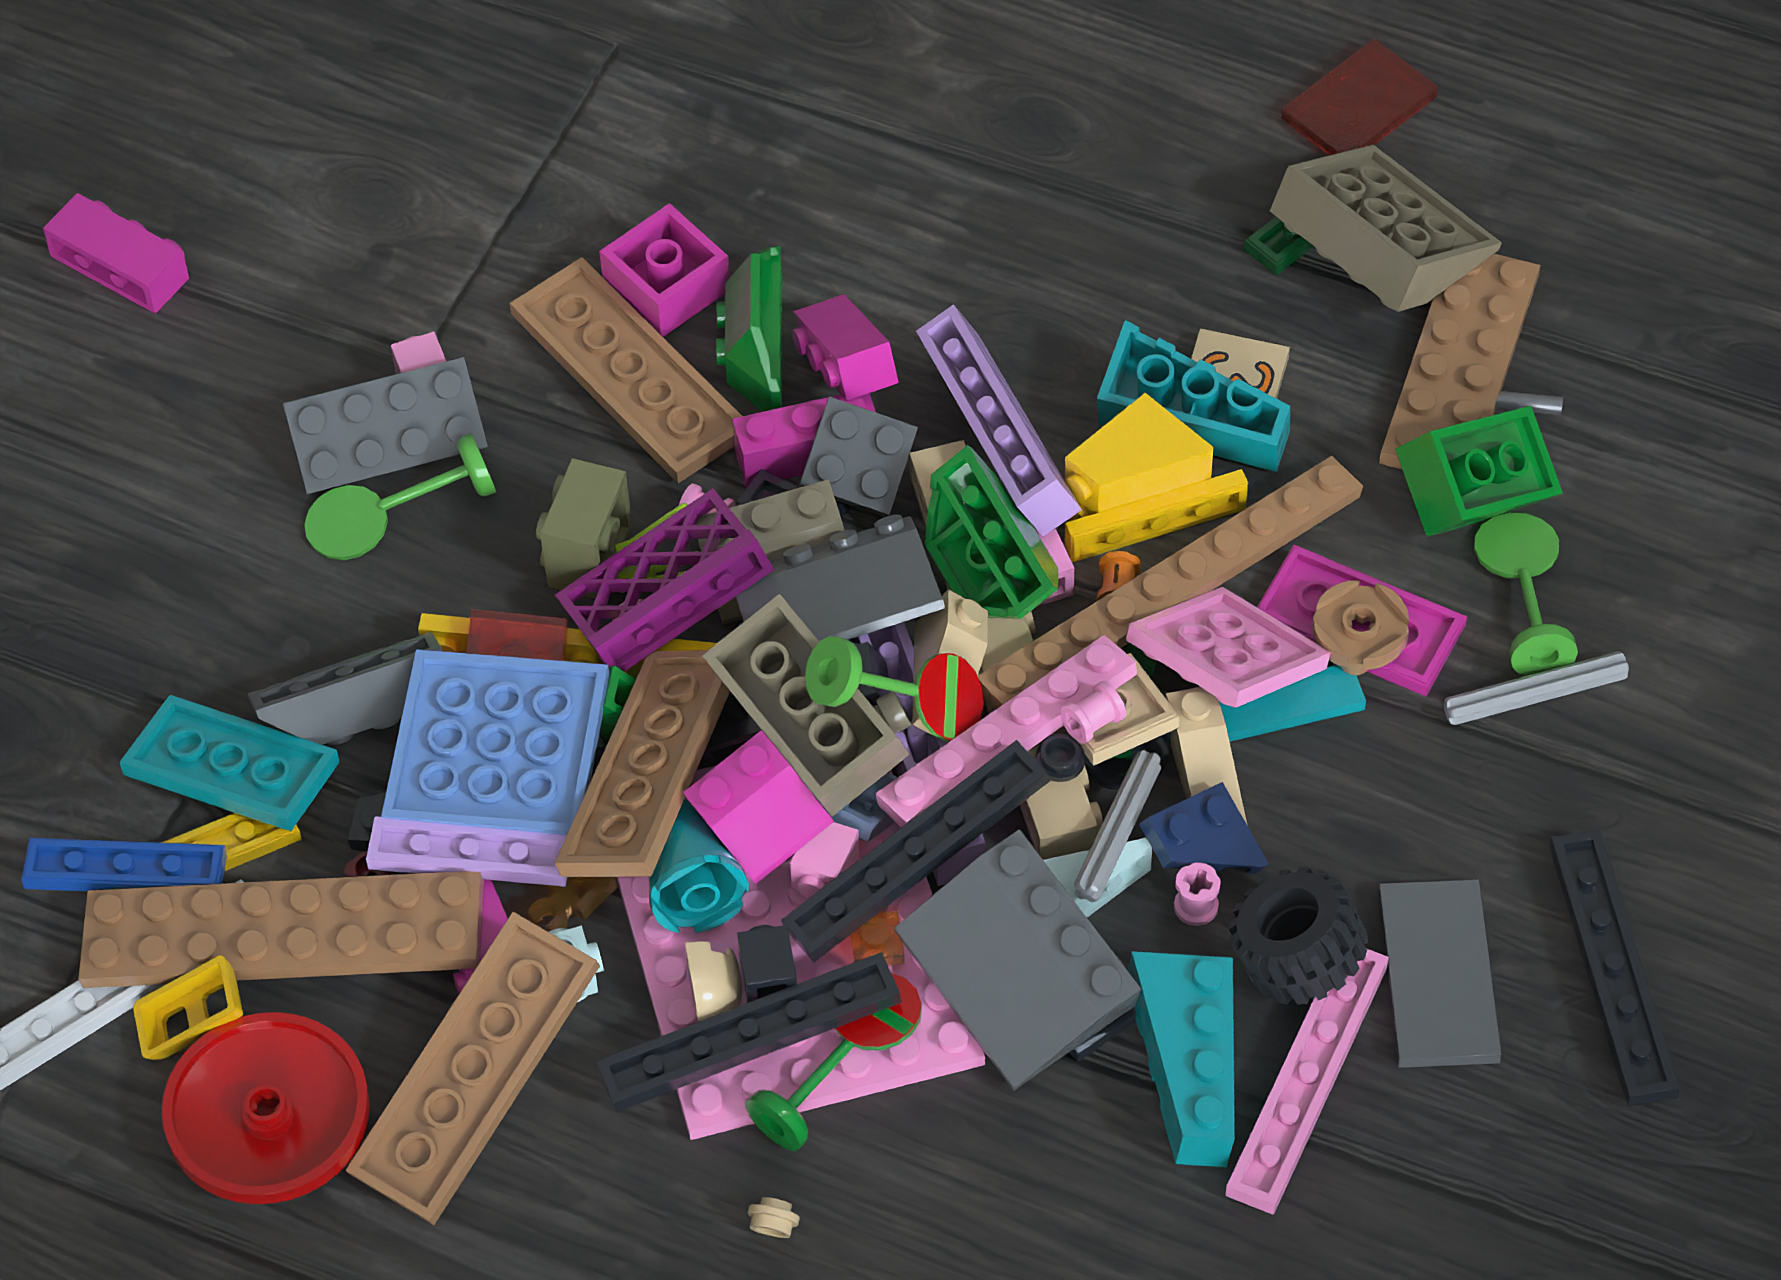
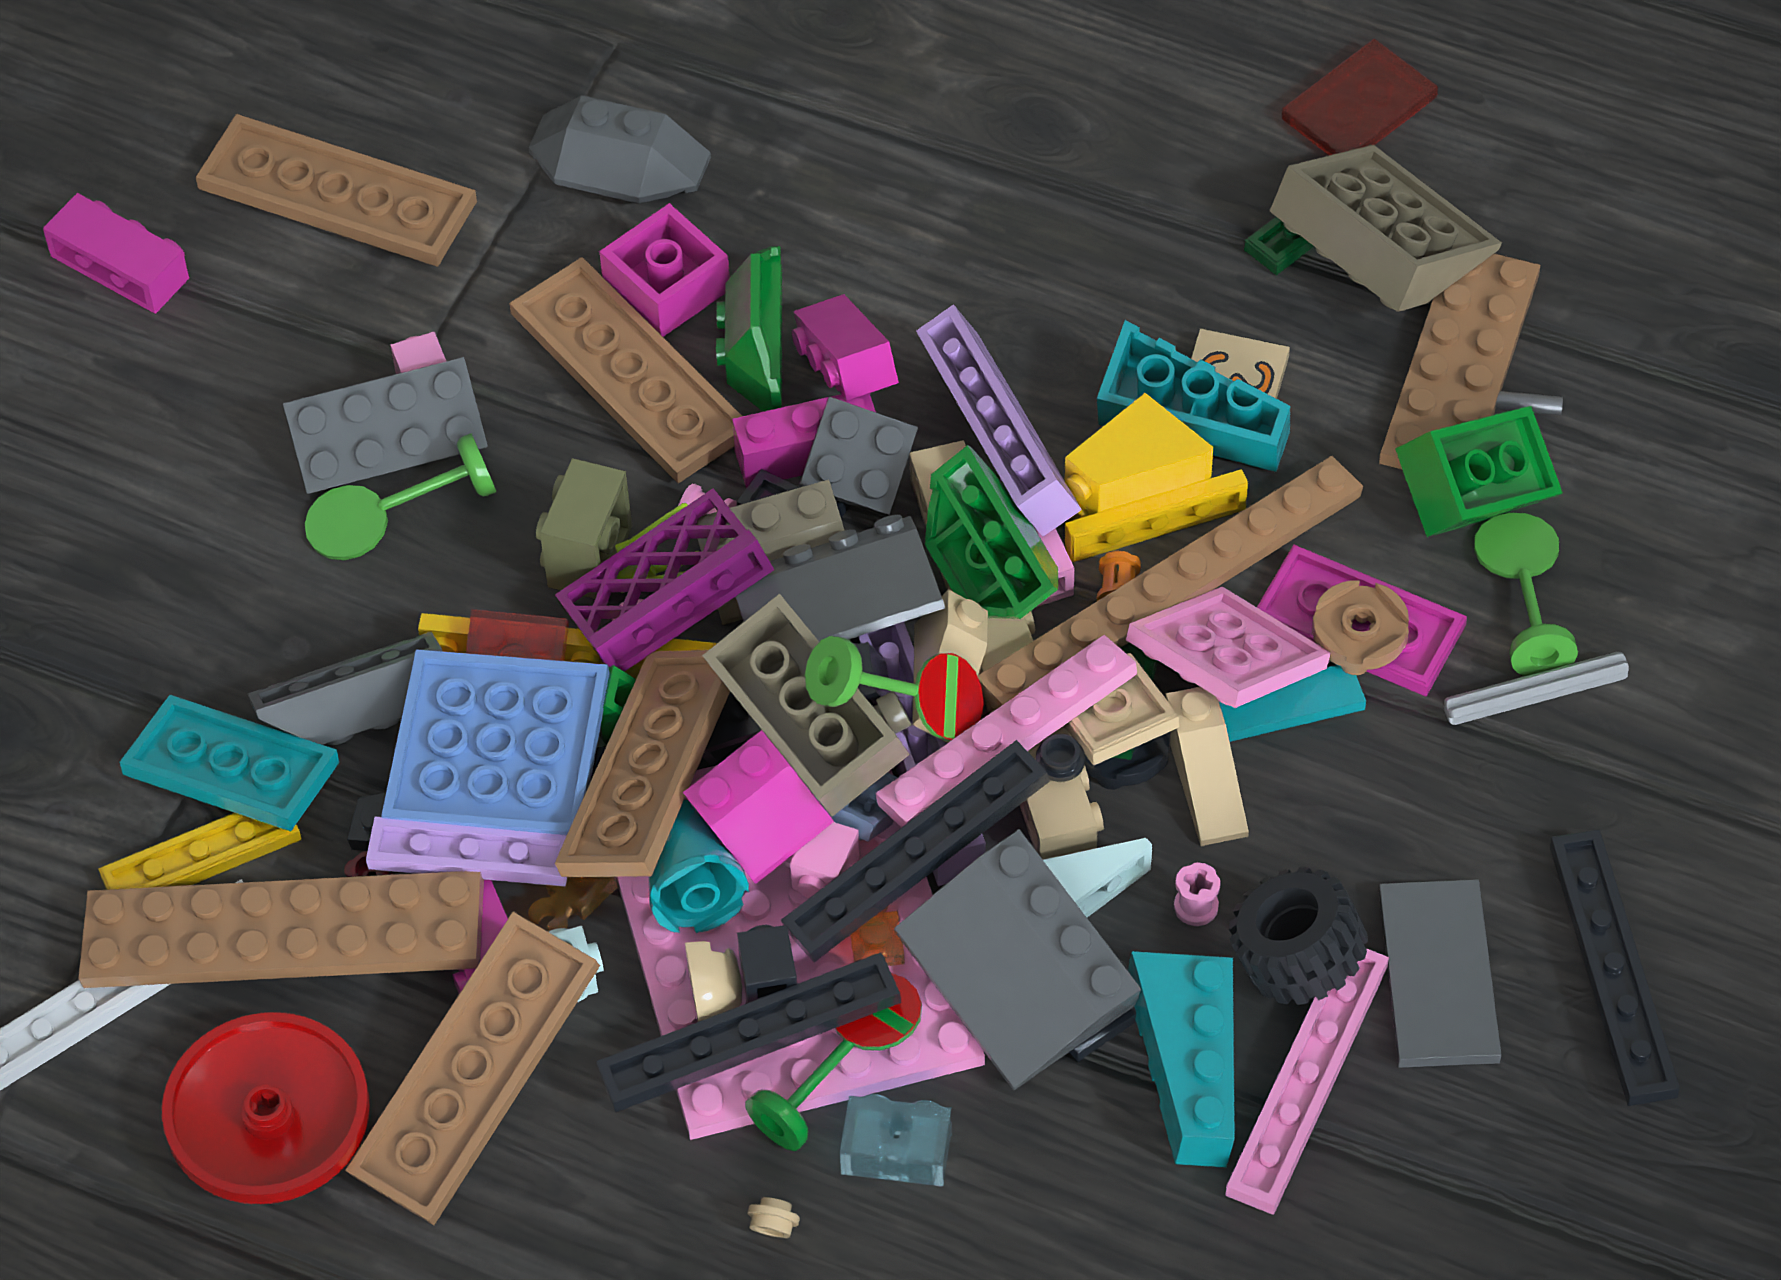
blue tile [21,838,227,891] -> none
yellow piece [133,955,243,1060] -> none
bright pink bush [1060,681,1126,744] -> none
light grey axle [1074,750,1161,902] -> none
dark blue wing [1139,782,1269,874] -> none
none -> medium nougat plate [196,114,477,267]
none -> dark grey wedge [529,95,711,203]
none -> clear light blue brick [840,1094,952,1186]

